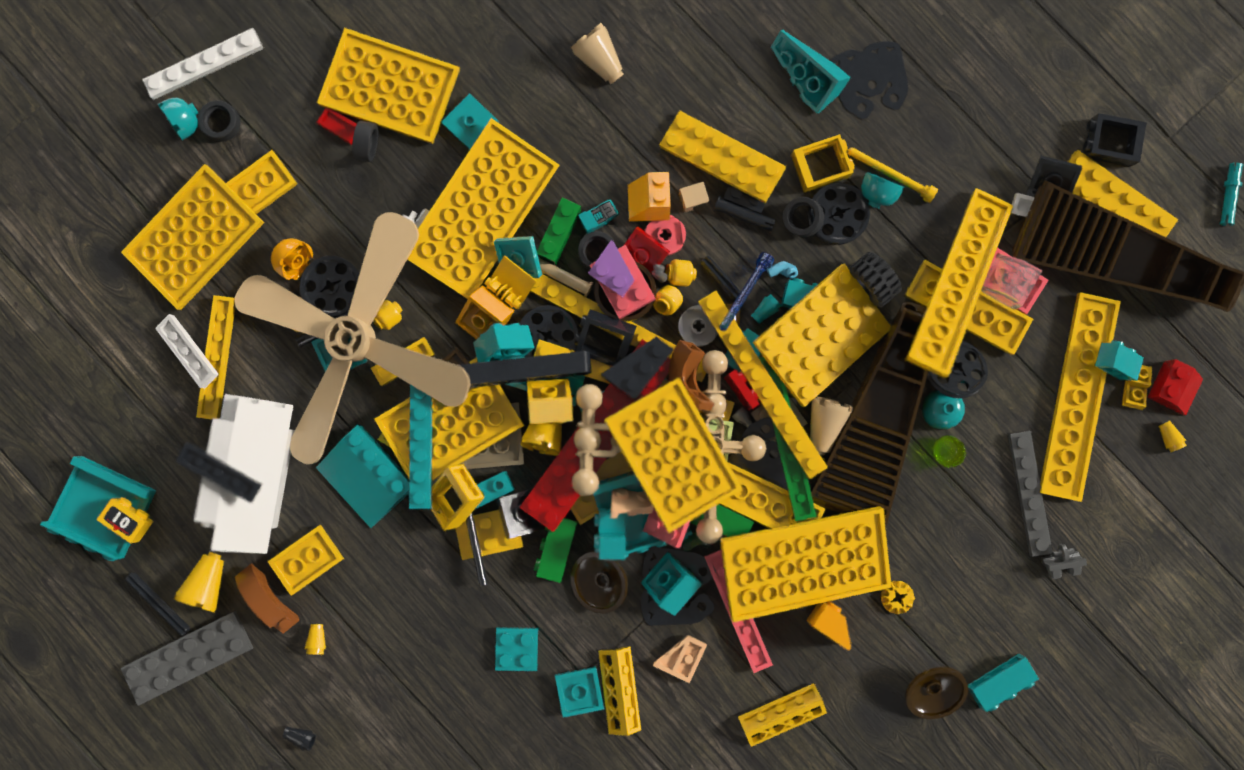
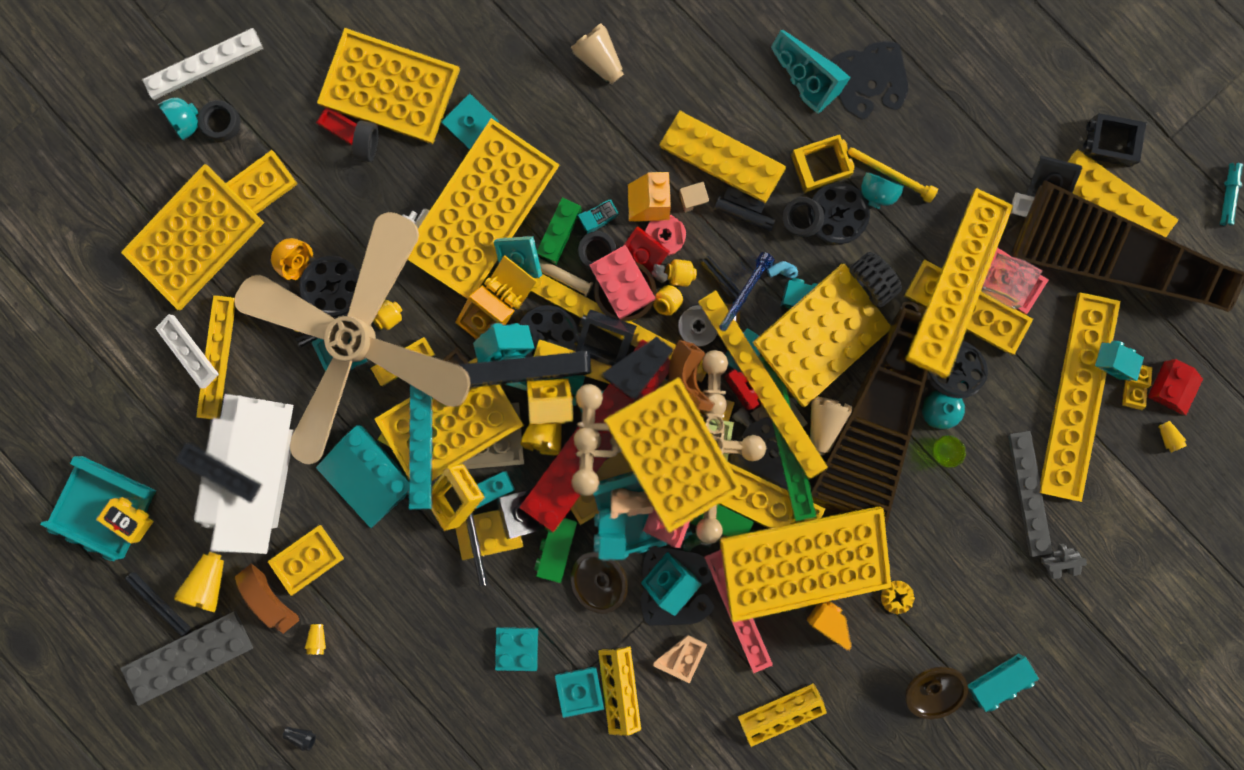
medium lavender wing [588,241,635,298] -> none
teal cone [751,294,782,324] -> none

